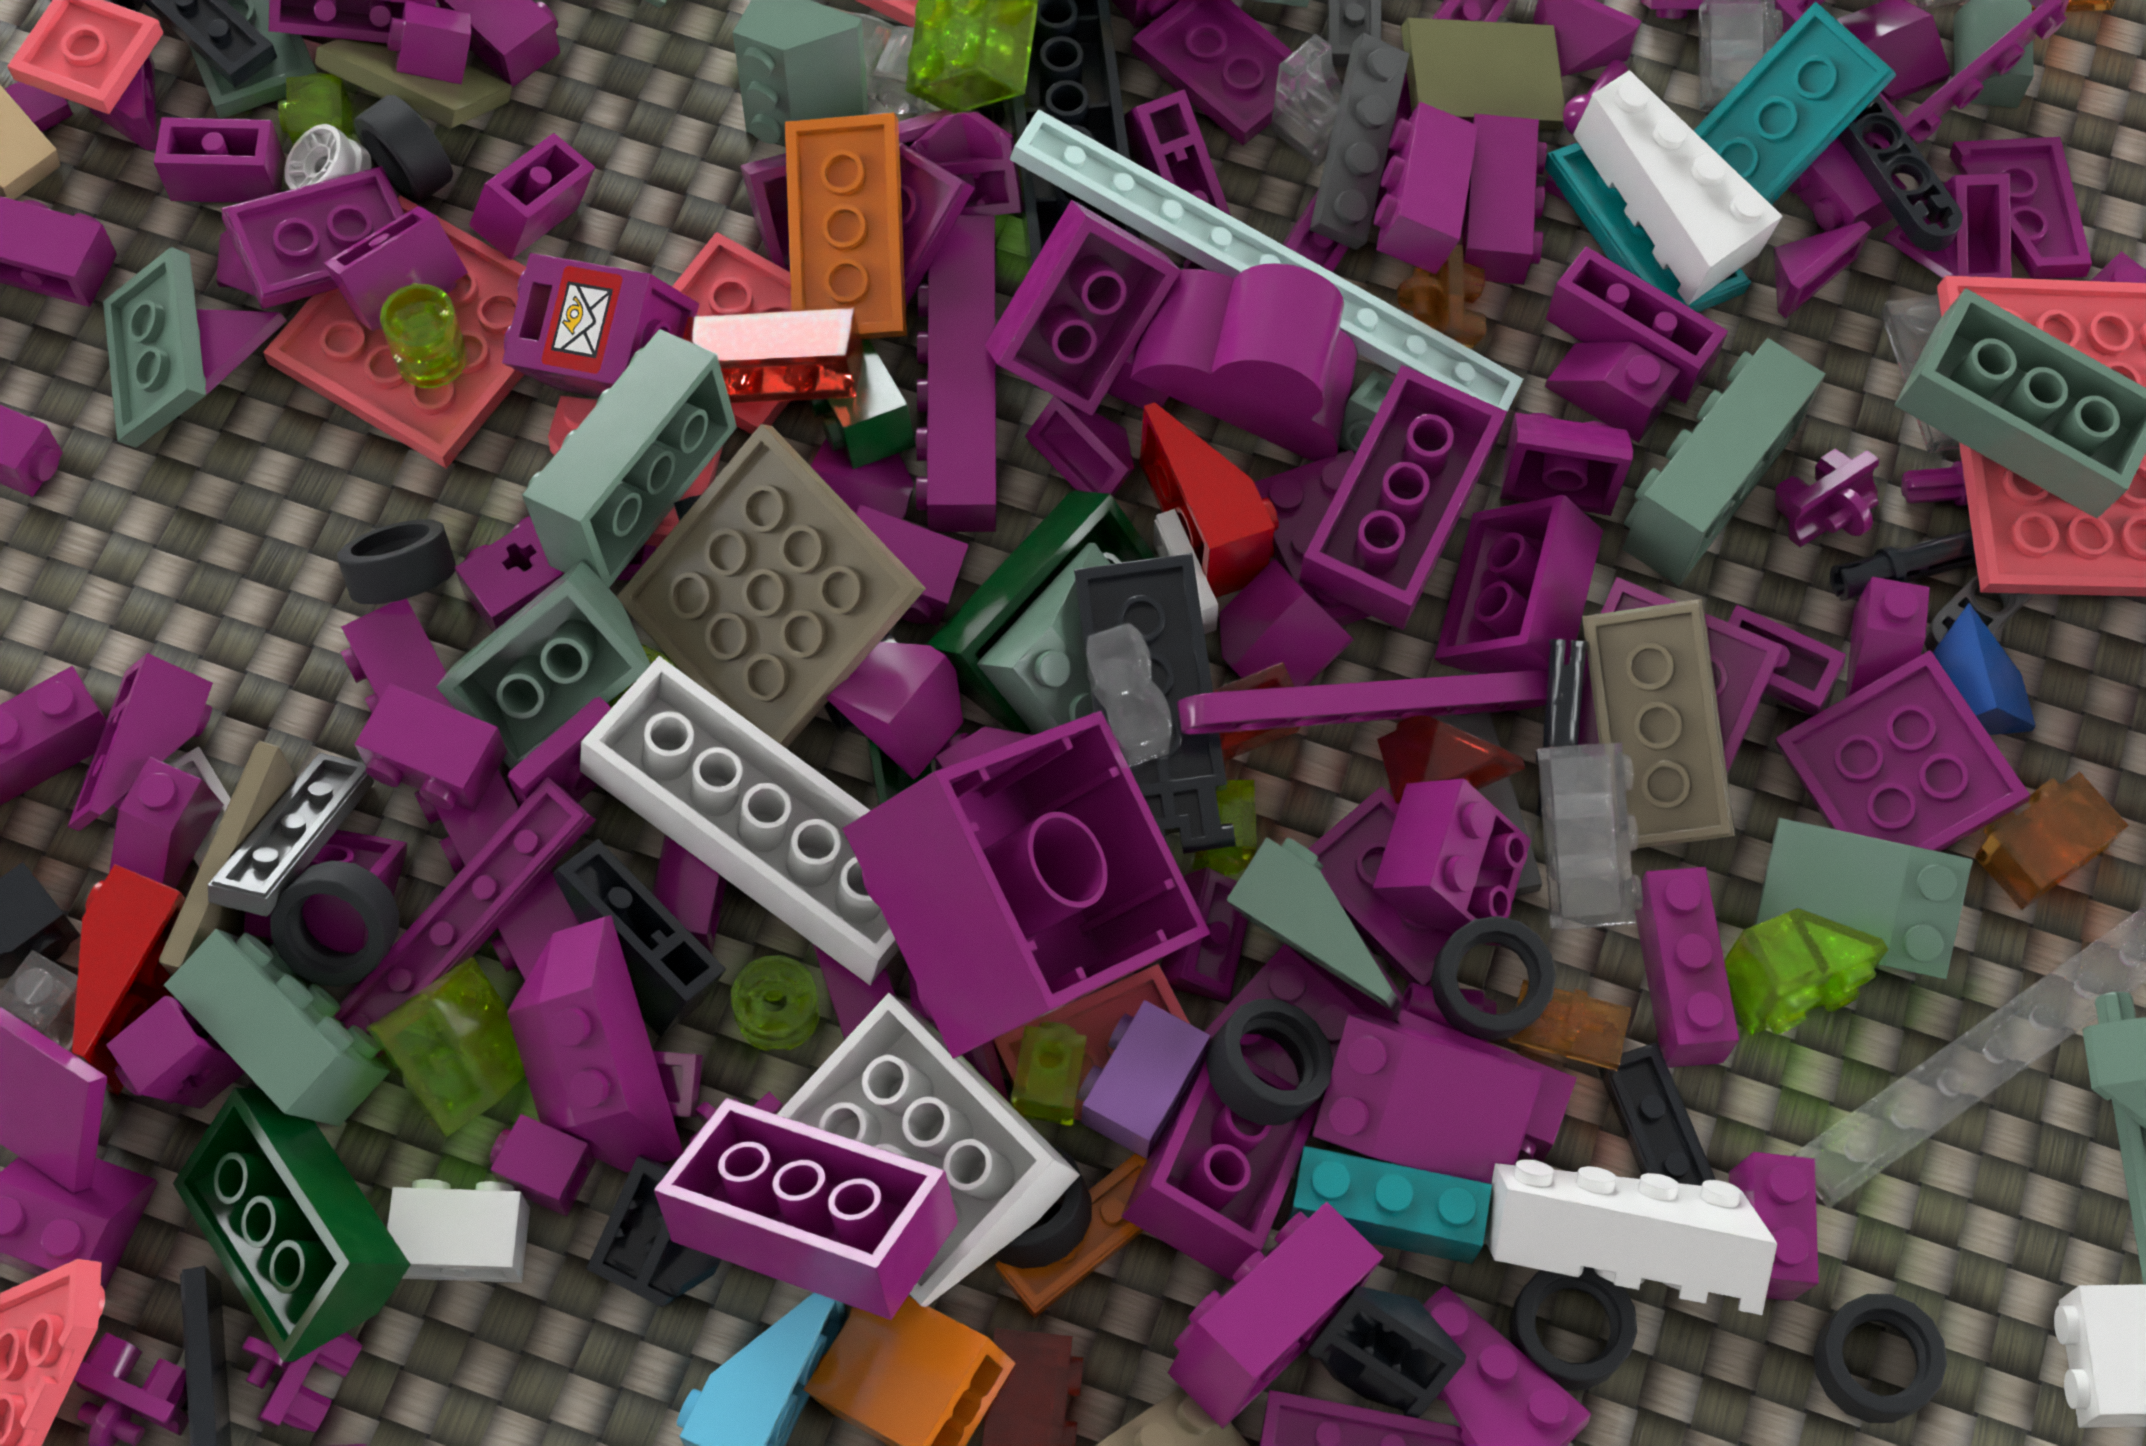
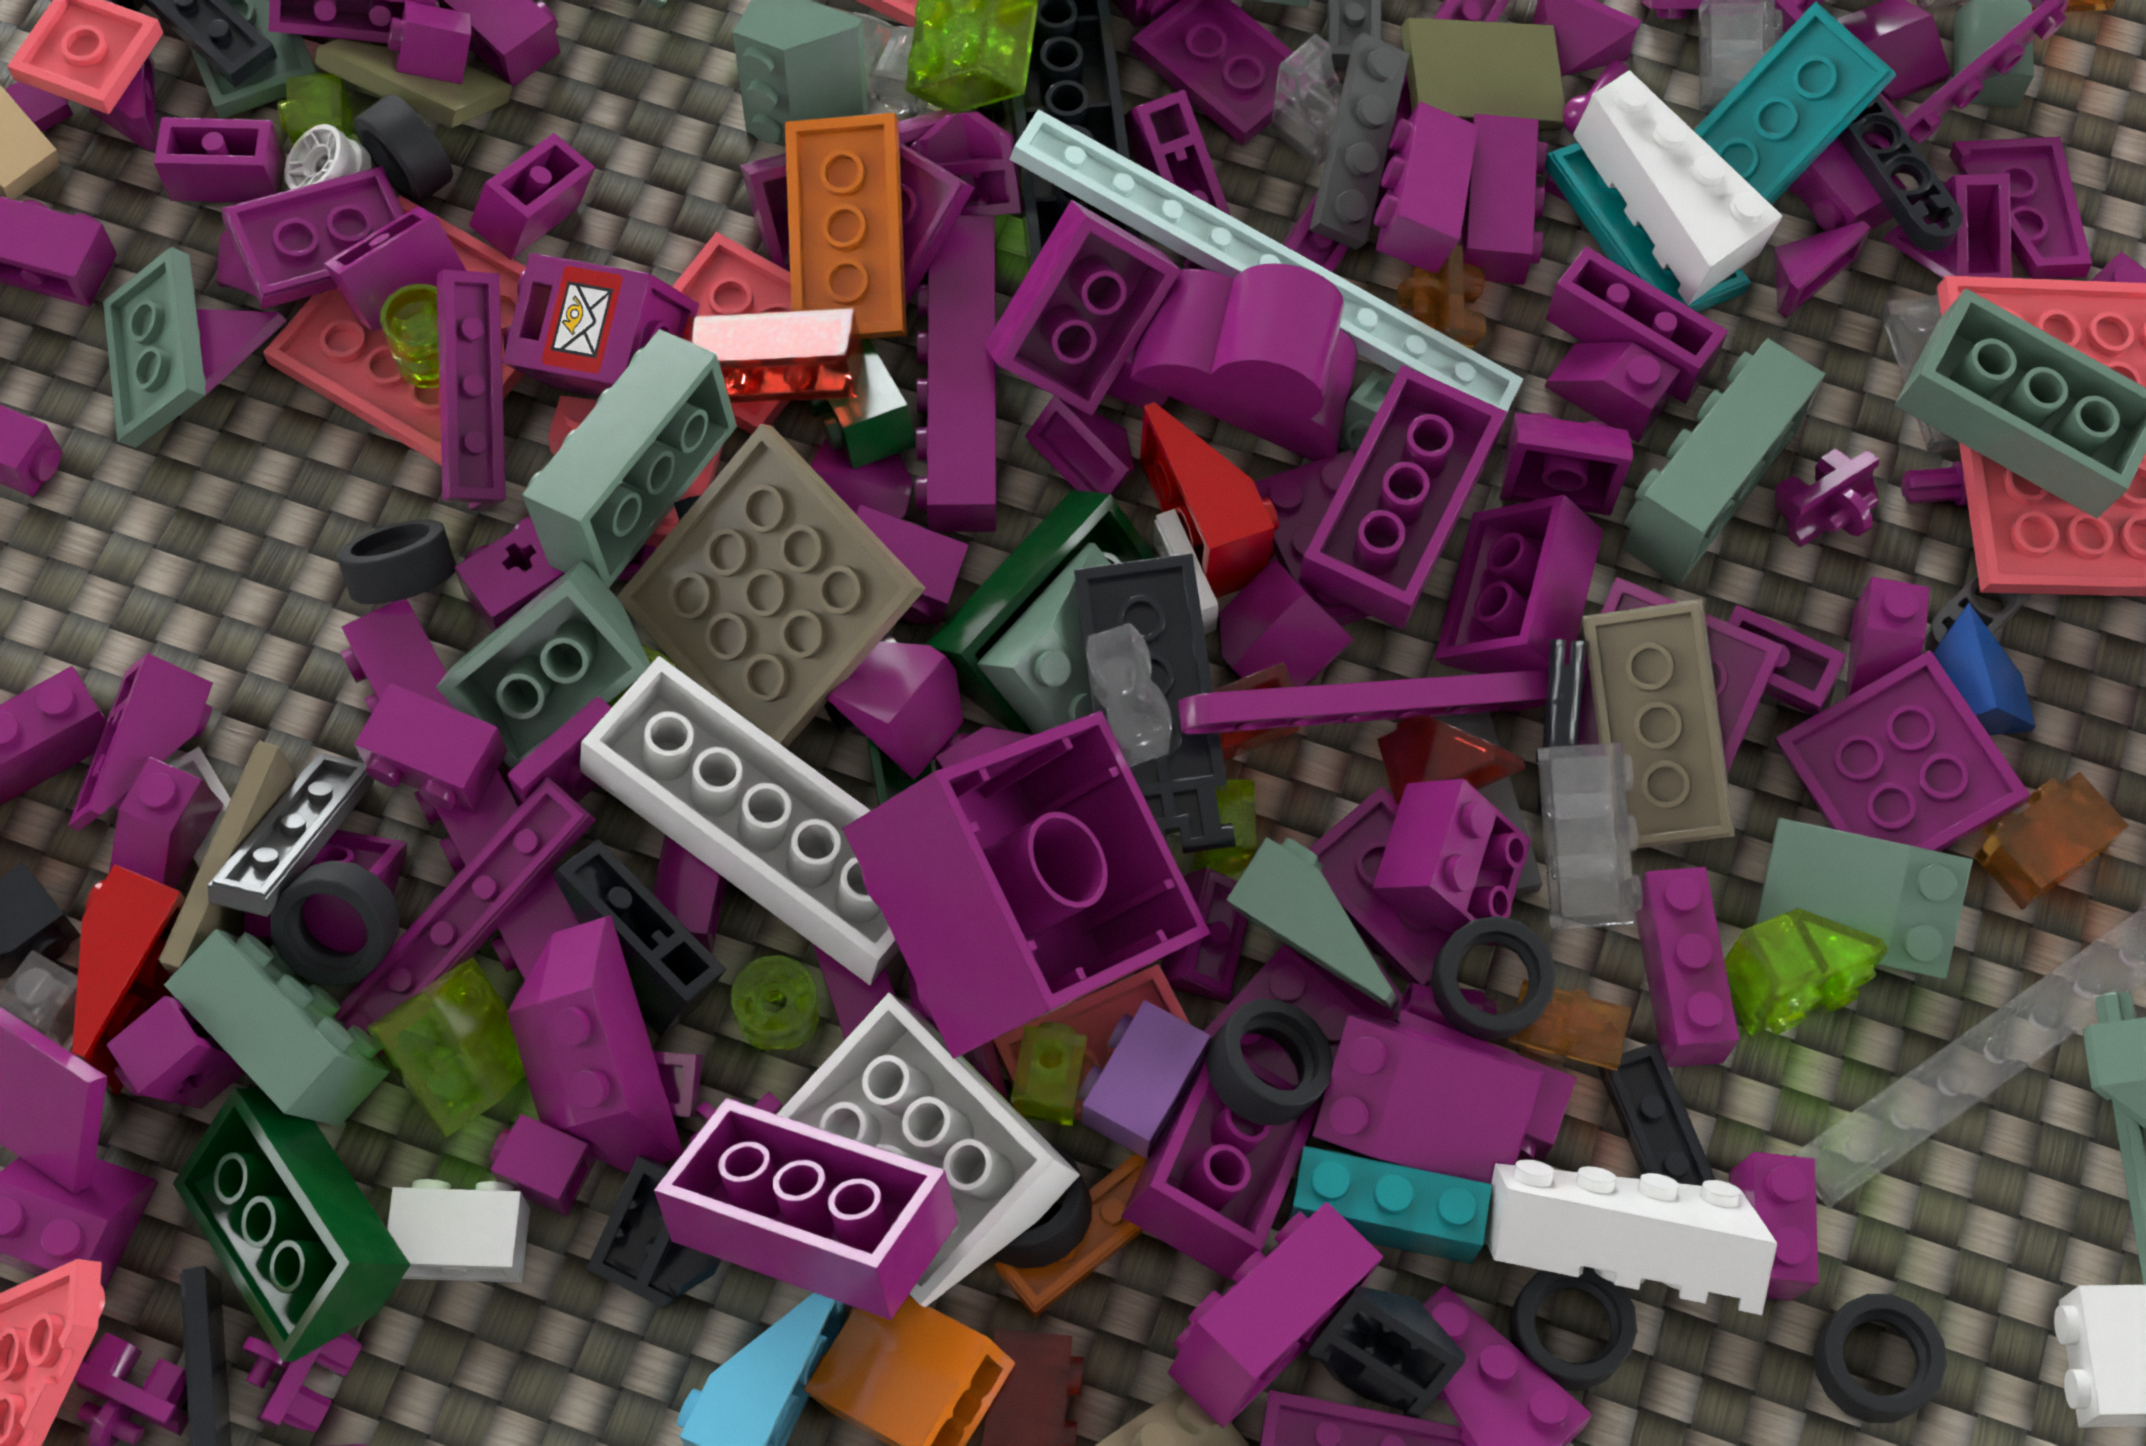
black pin [1830,528,1976,601] -> none
none -> magenta fence [437,269,506,511]

